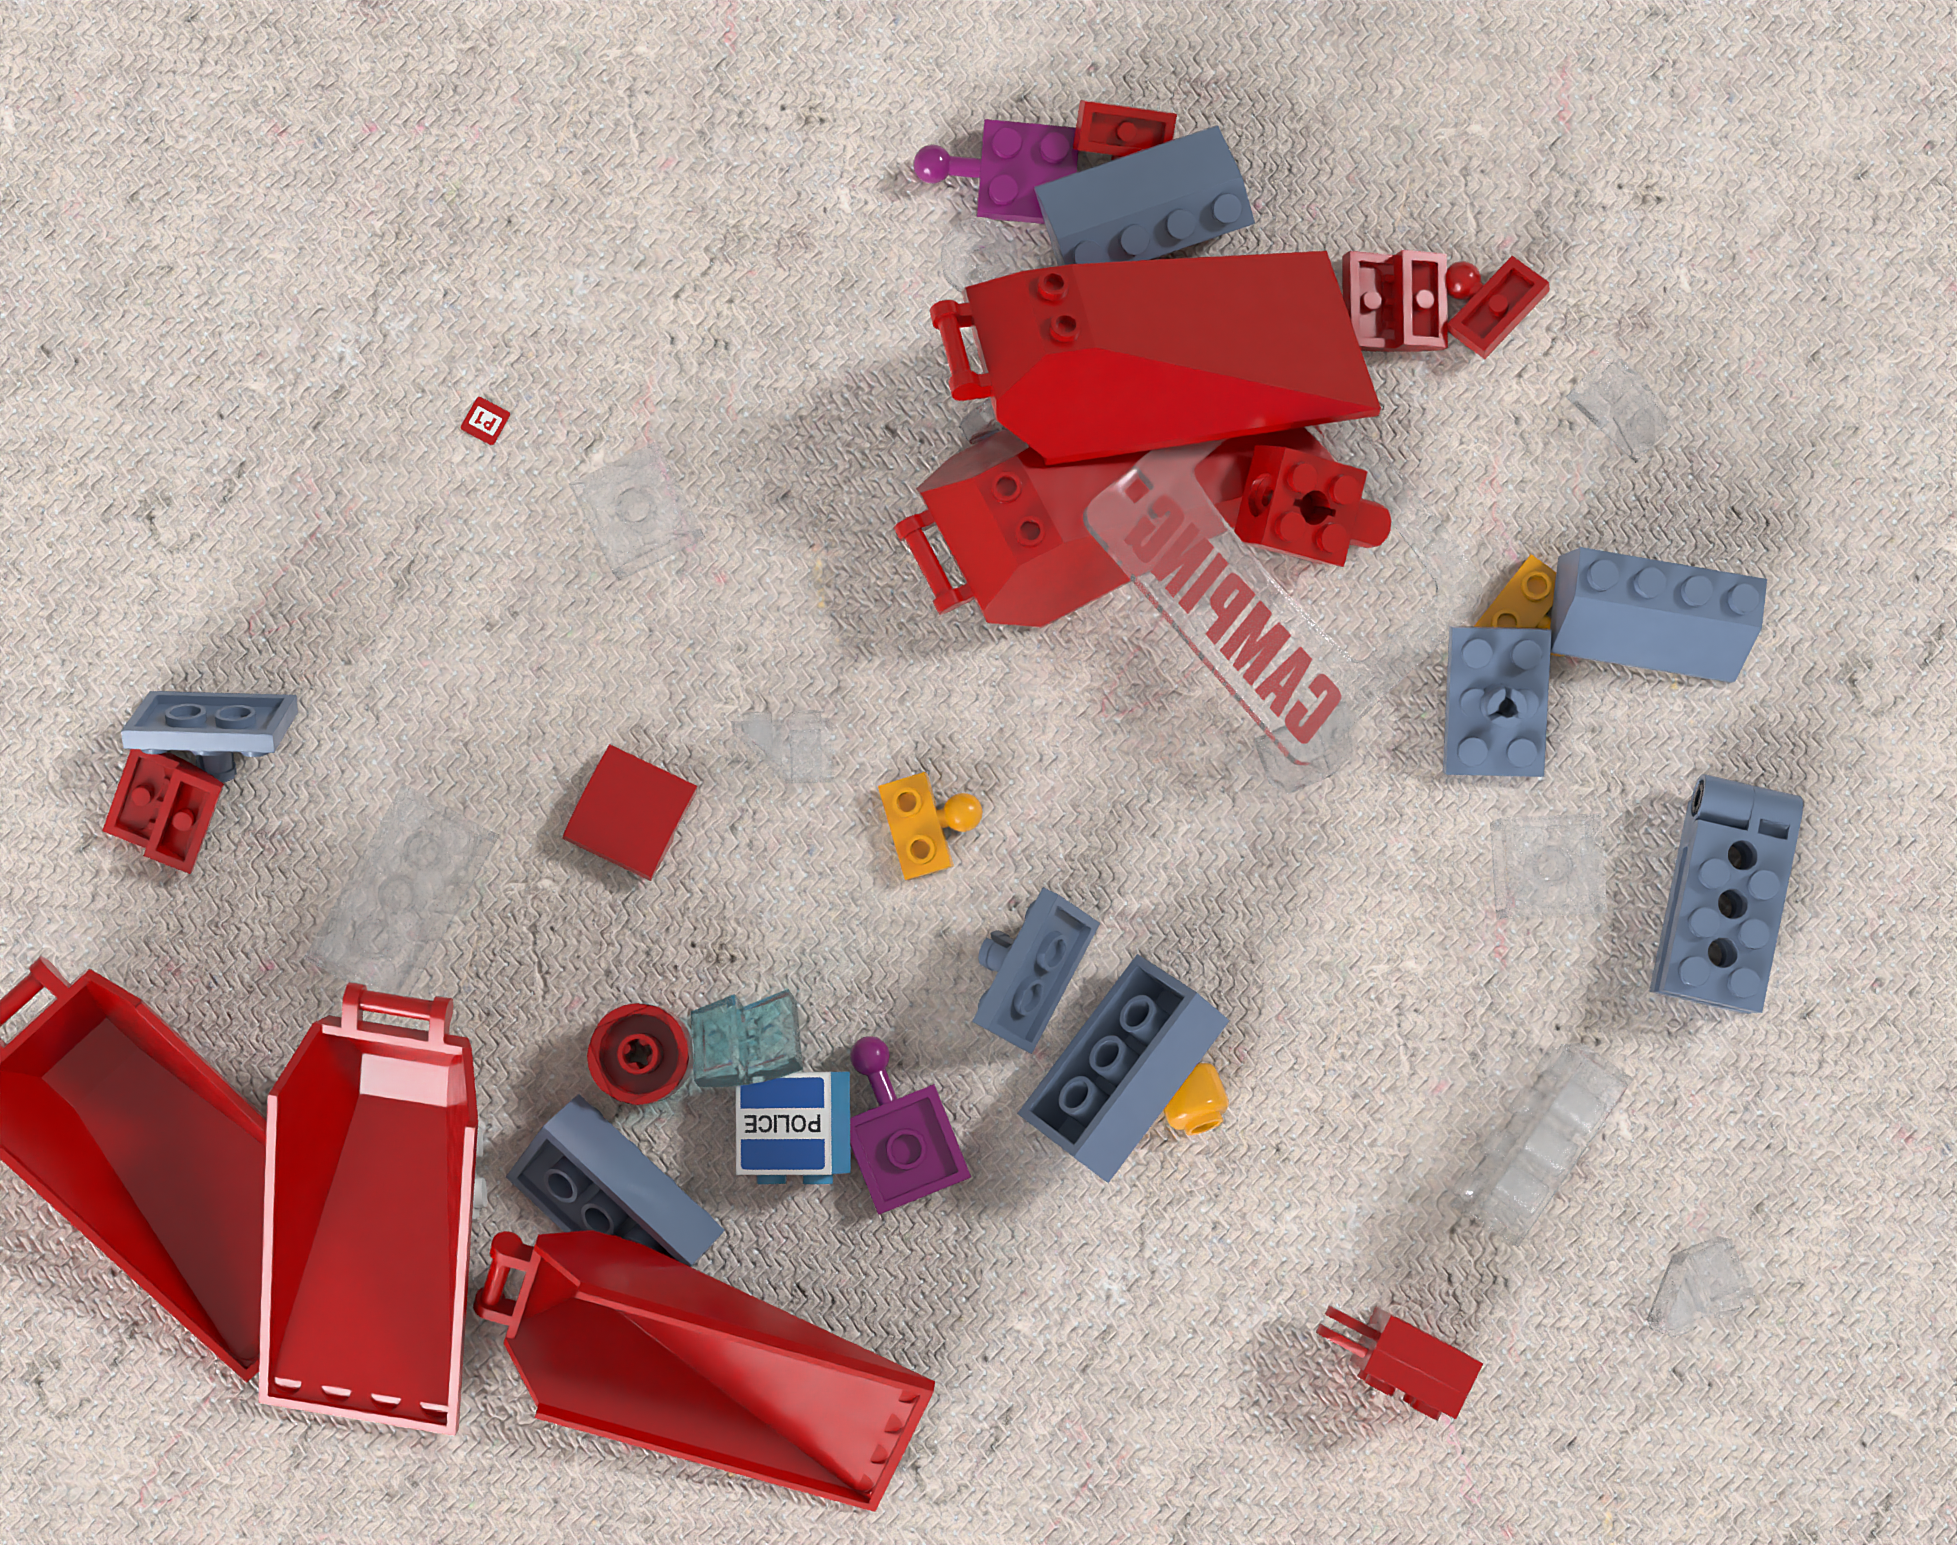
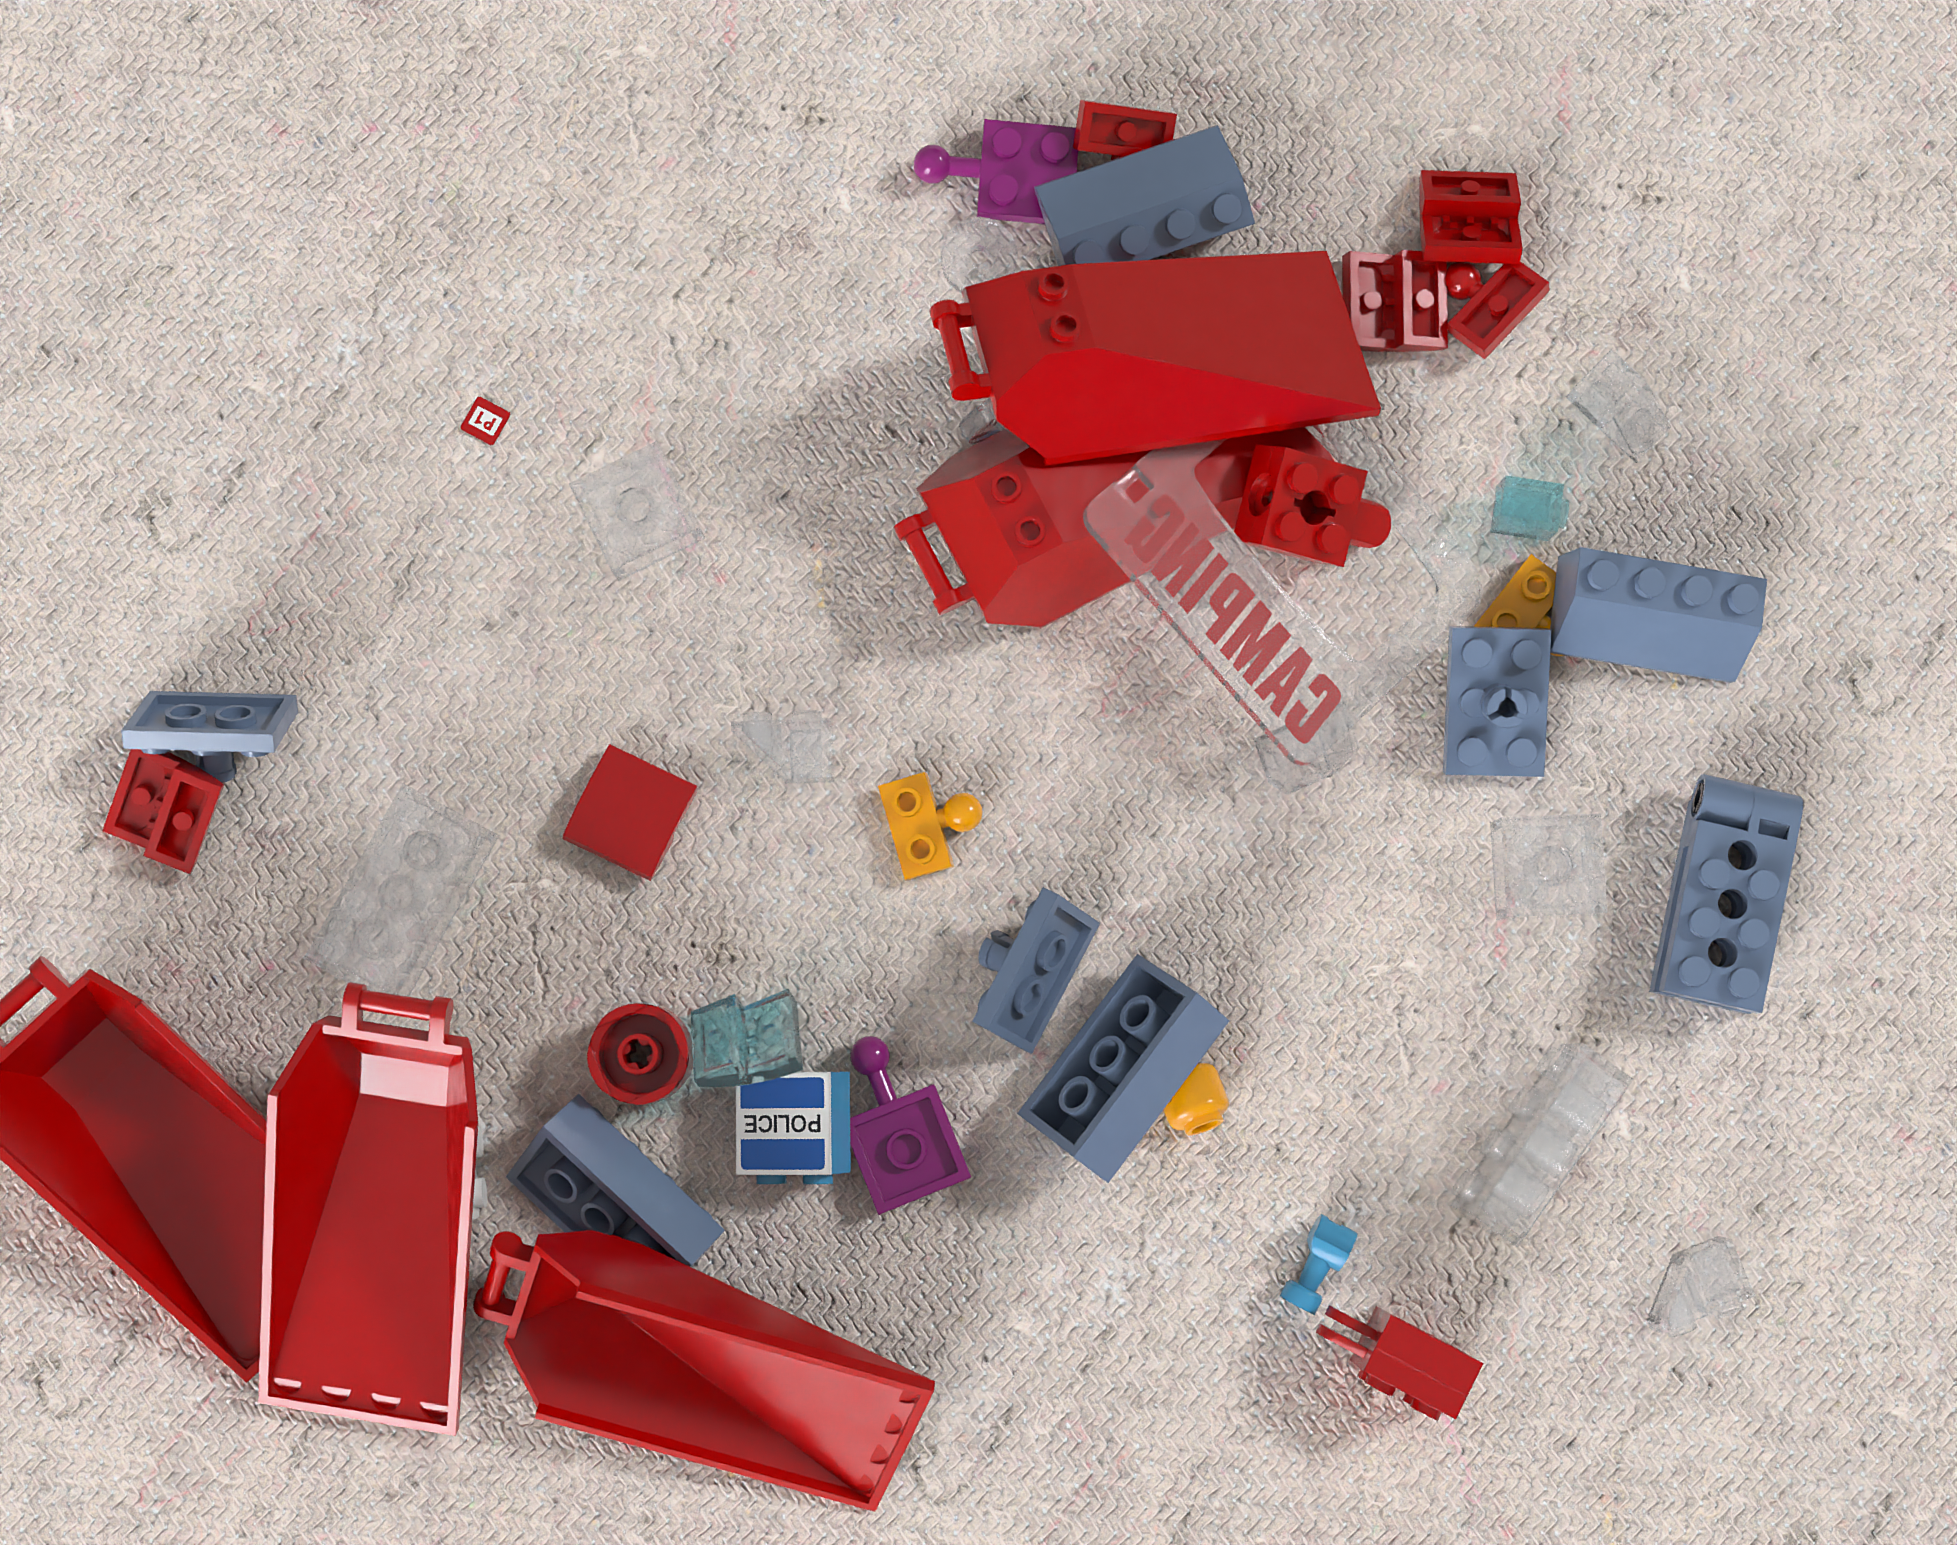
none -> dark azure leg [1280,1214,1358,1315]
none -> red slope [1419,170,1523,264]
none -> clear light blue brick [1490,476,1569,541]

